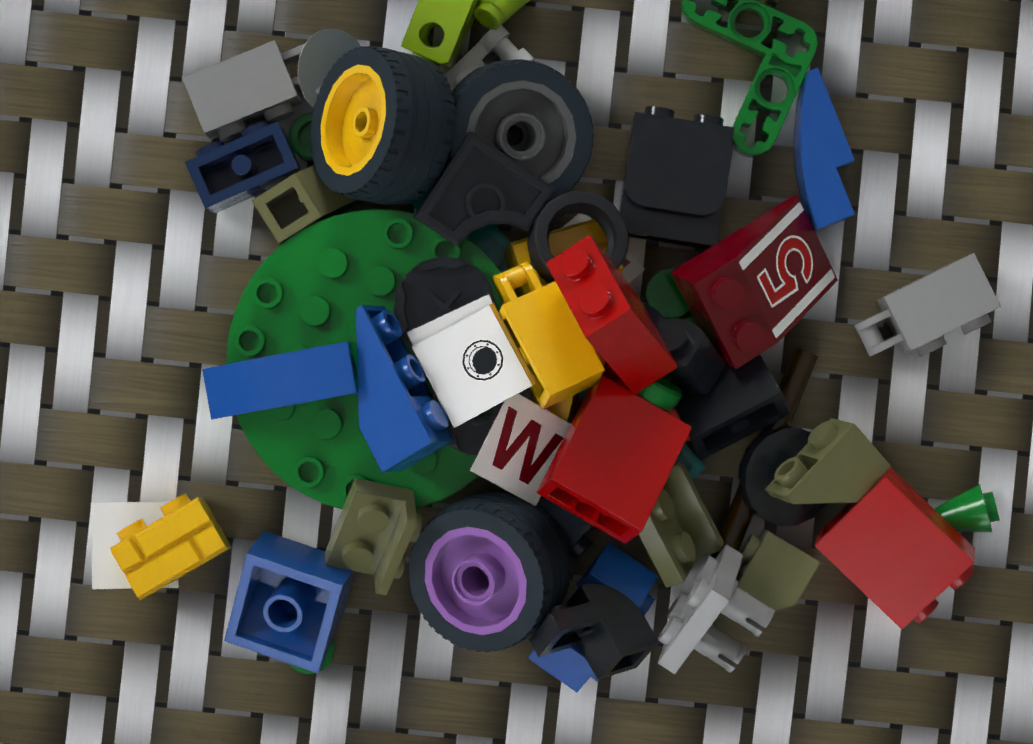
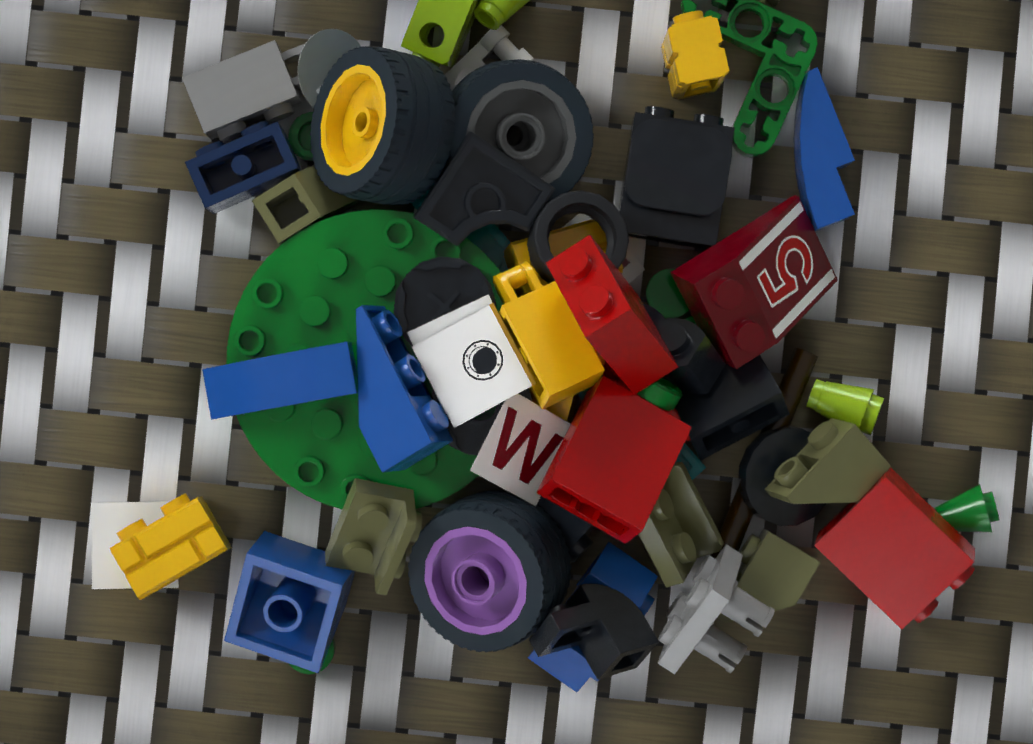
light grey brick [854,253,1001,357] -> none
none -> yellow brick [661,11,730,100]
none -> lime cone [806,379,884,435]

